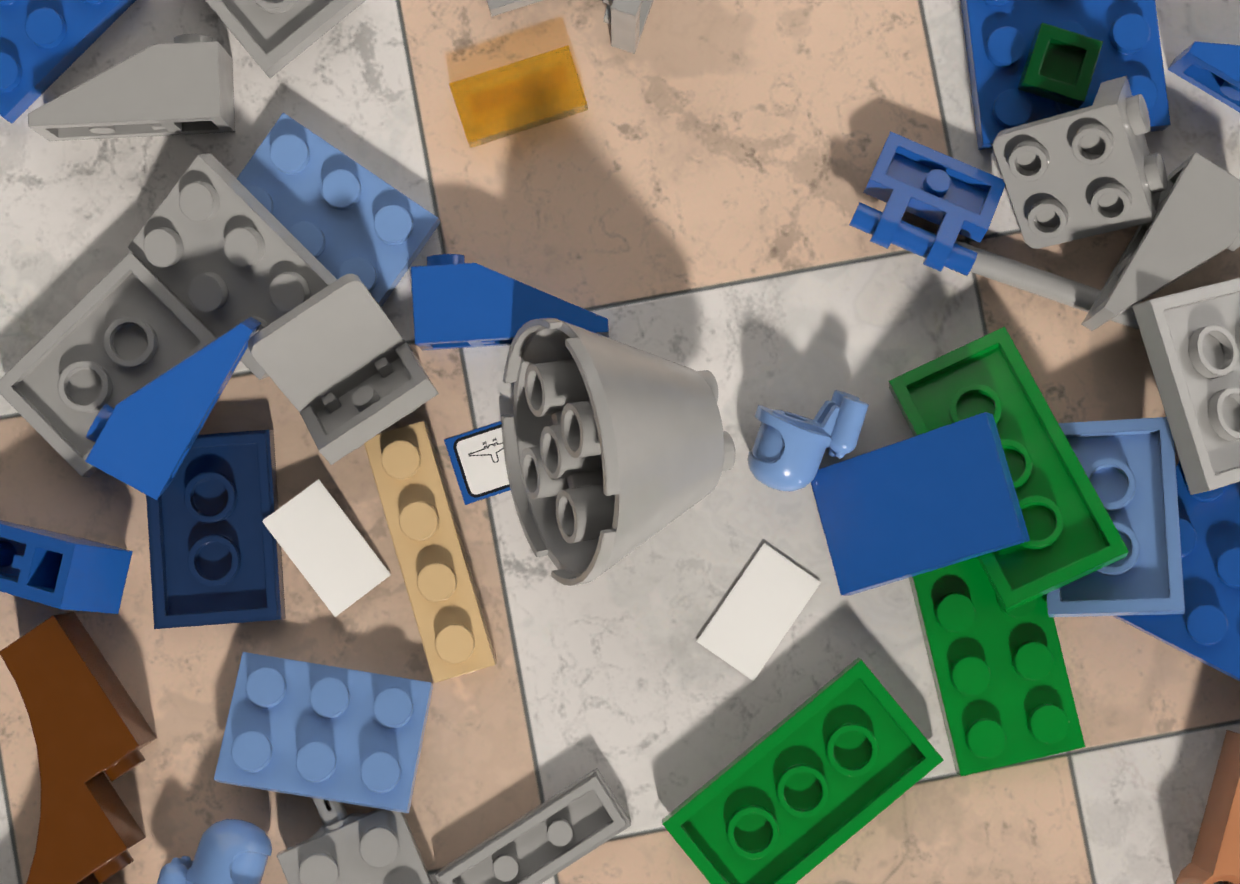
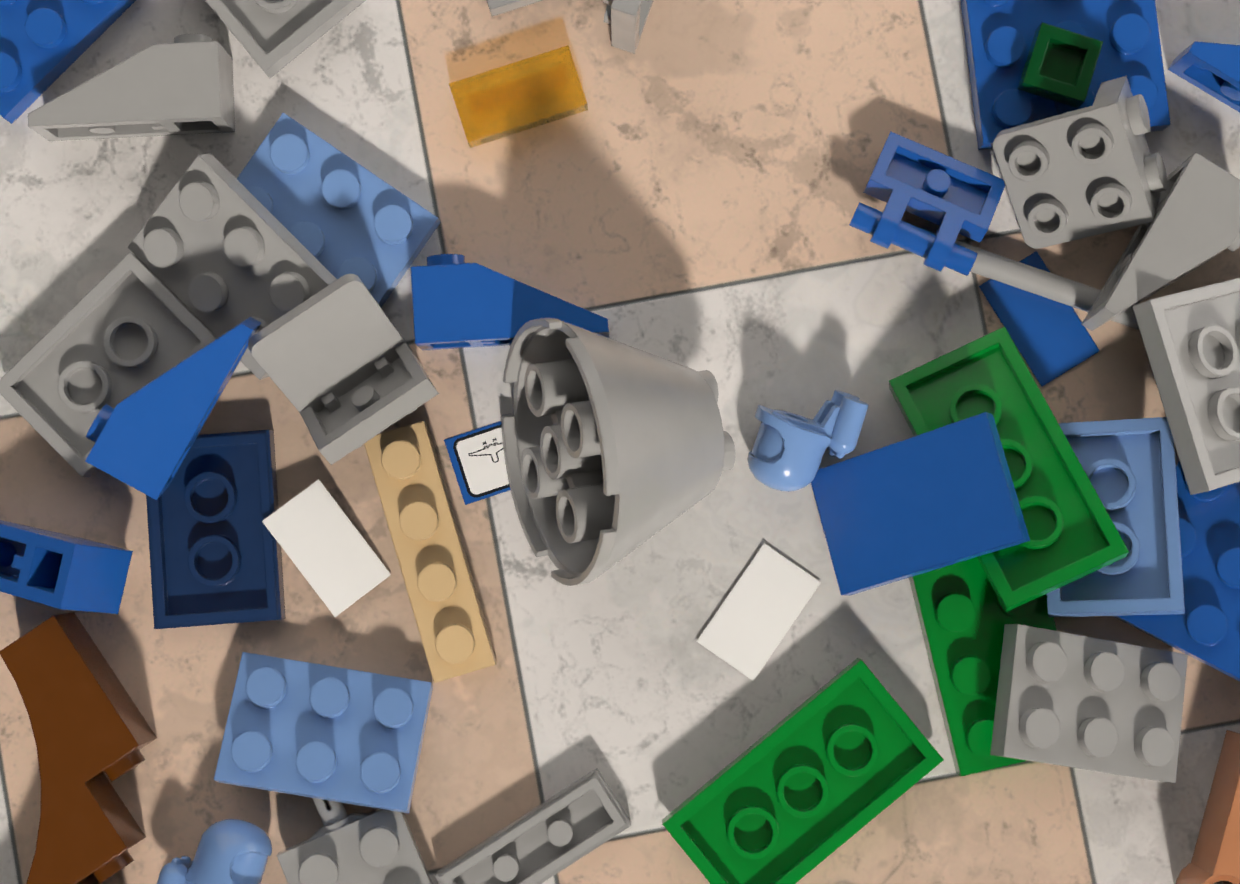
none -> blue sticker [979,251,1100,386]
none -> light grey plate [990,624,1188,783]

